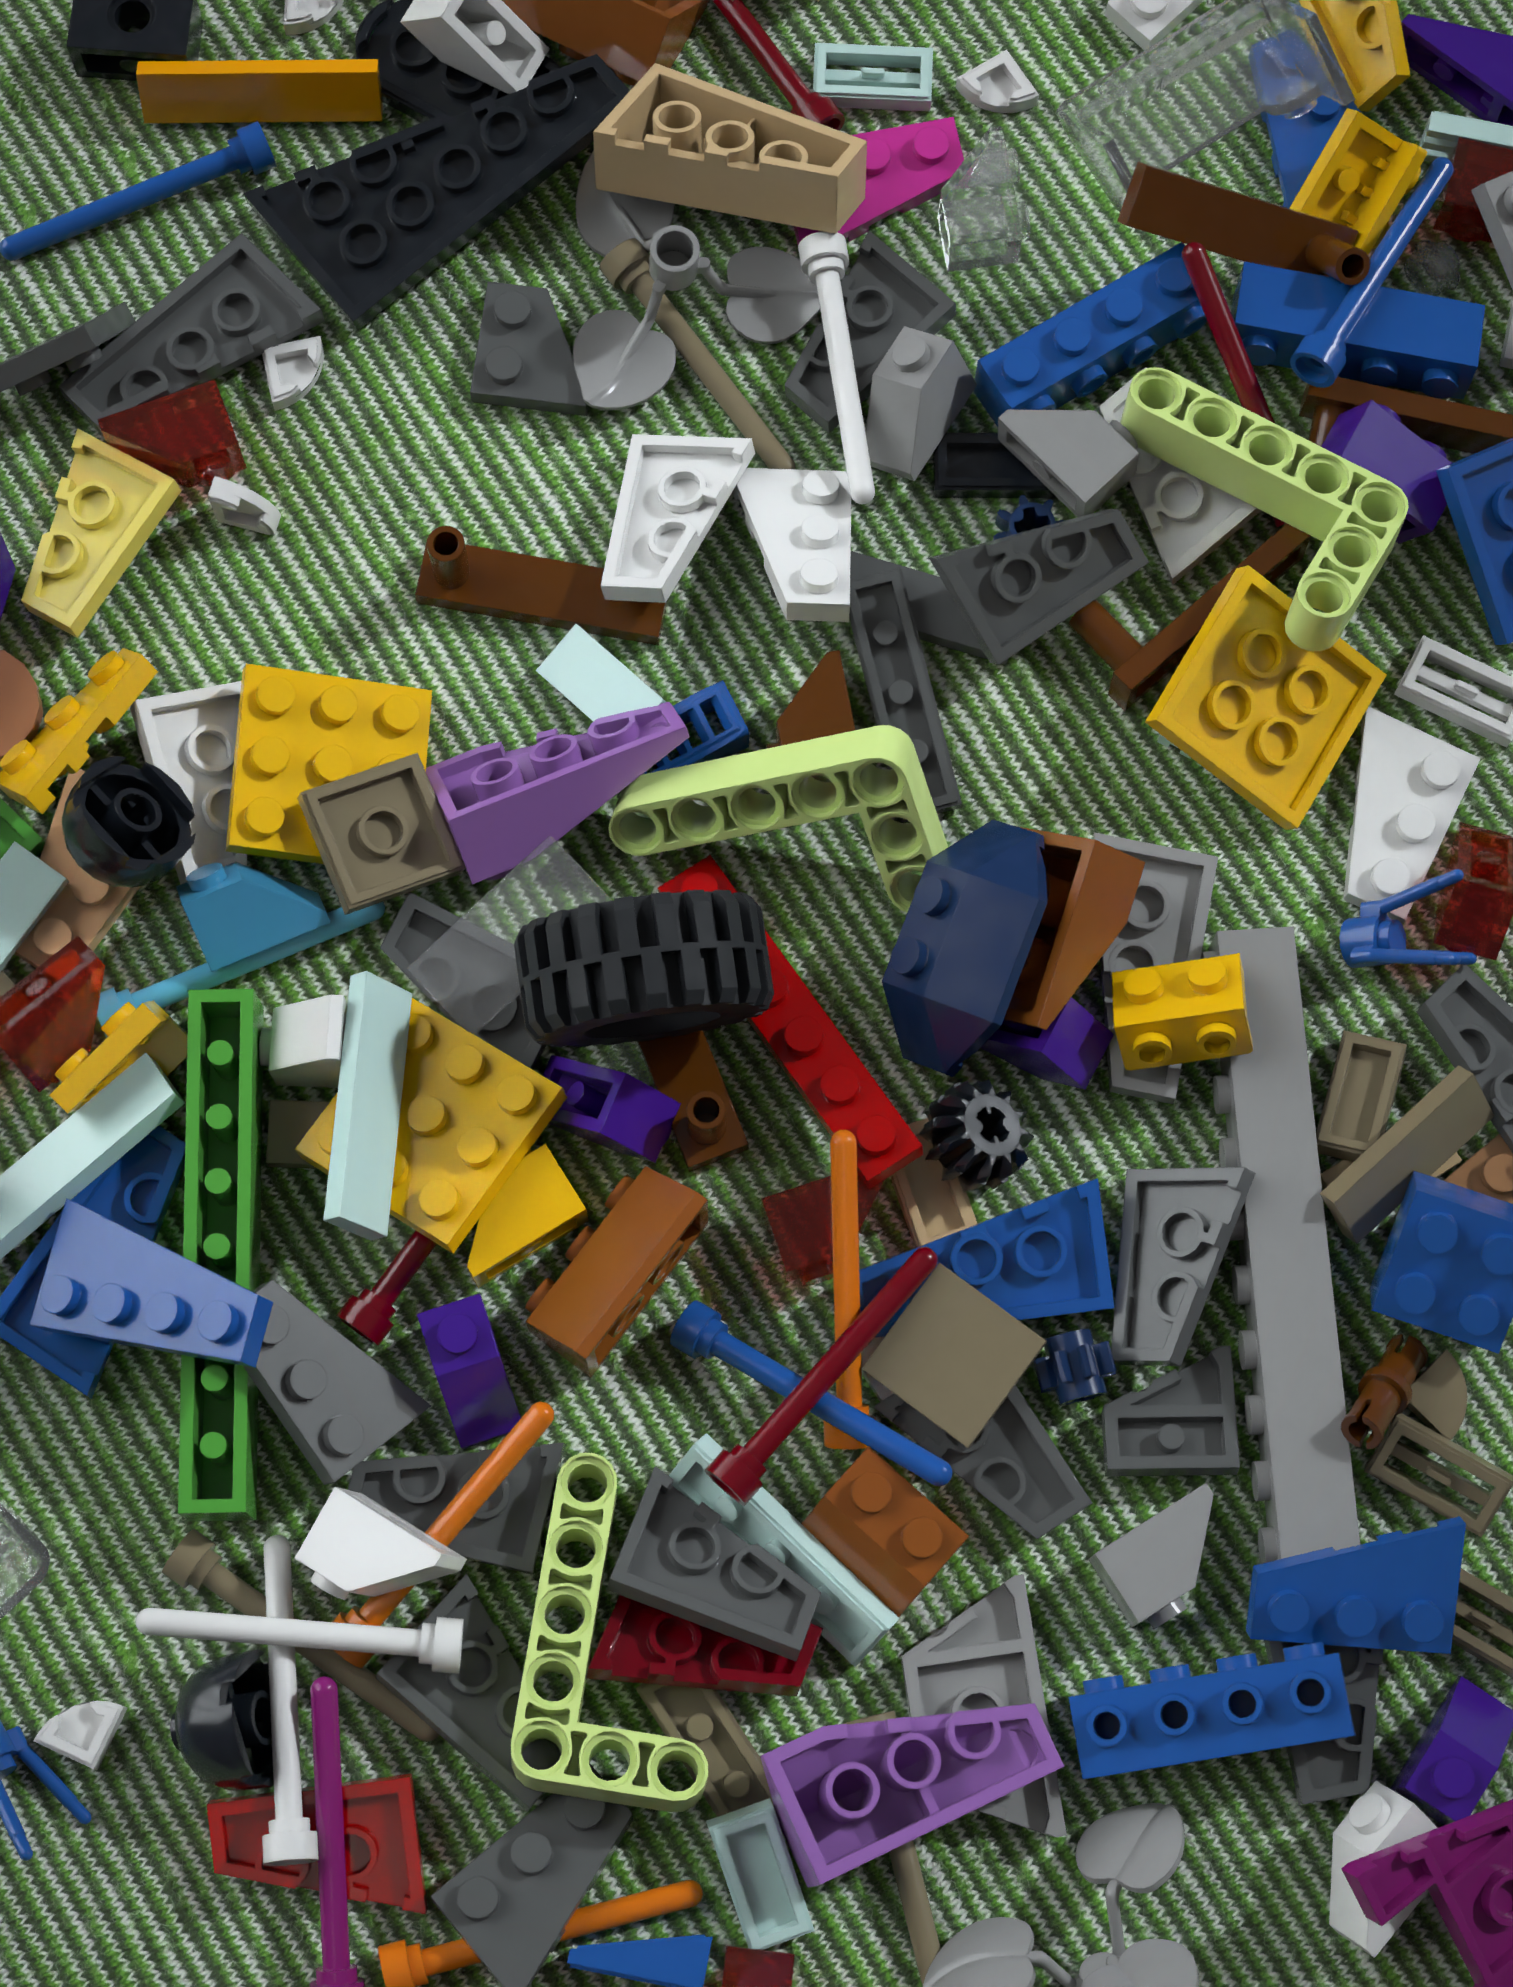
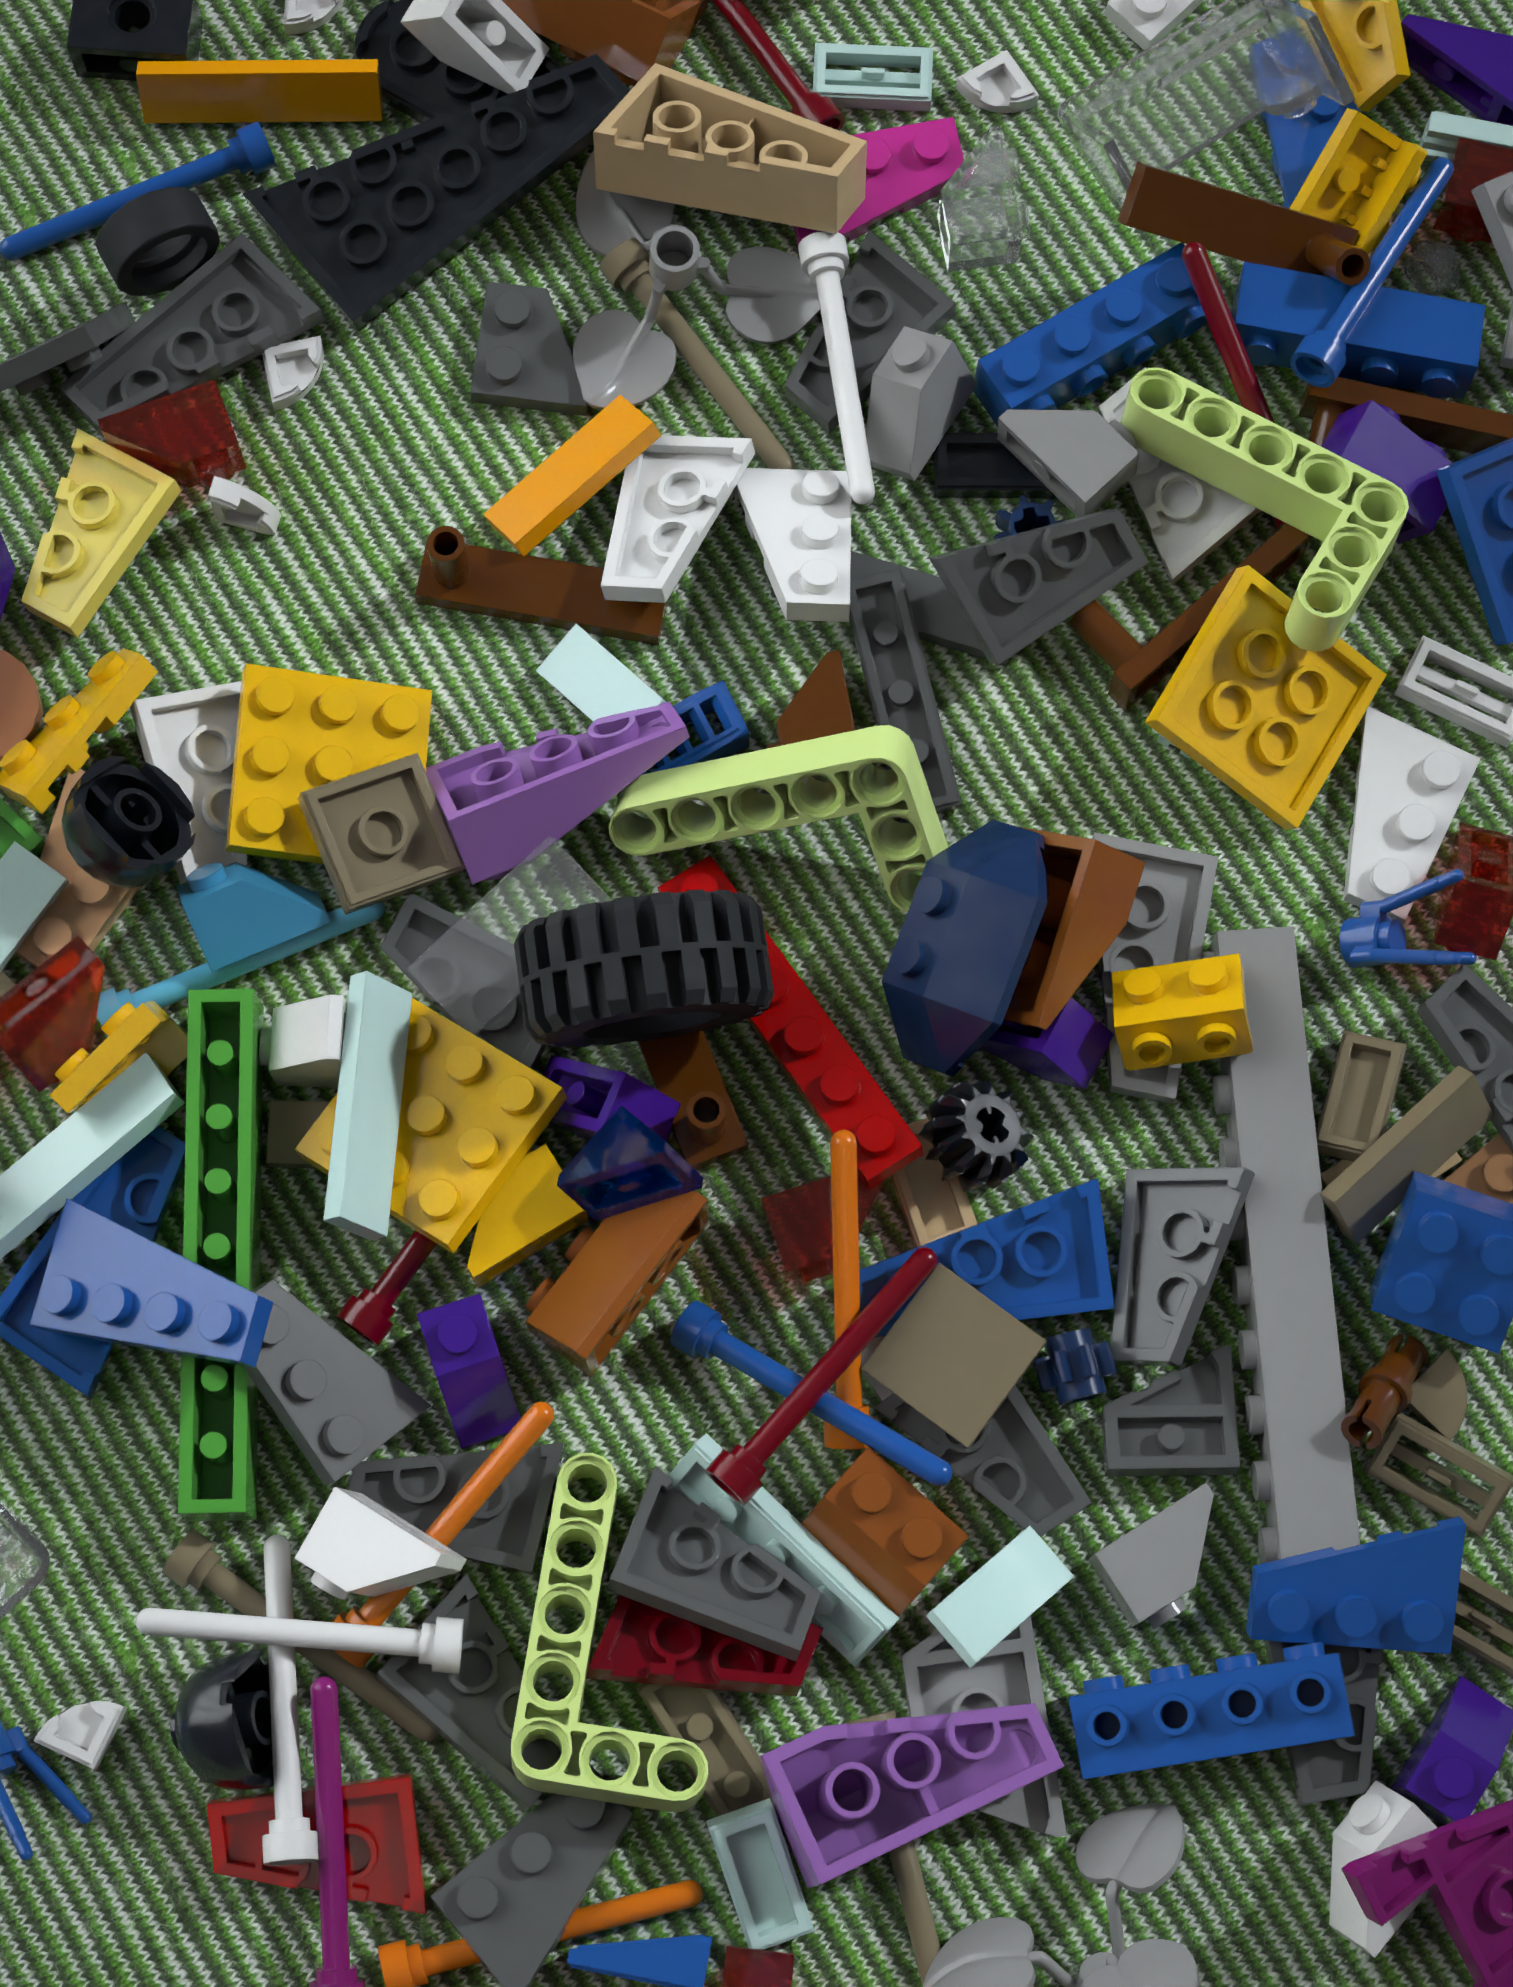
none -> black tyre [96,187,220,296]
none -> light orange tile [483,394,662,556]
none -> clear blue slope [557,1105,704,1221]
none -> light aqua slope [926,1526,1074,1668]

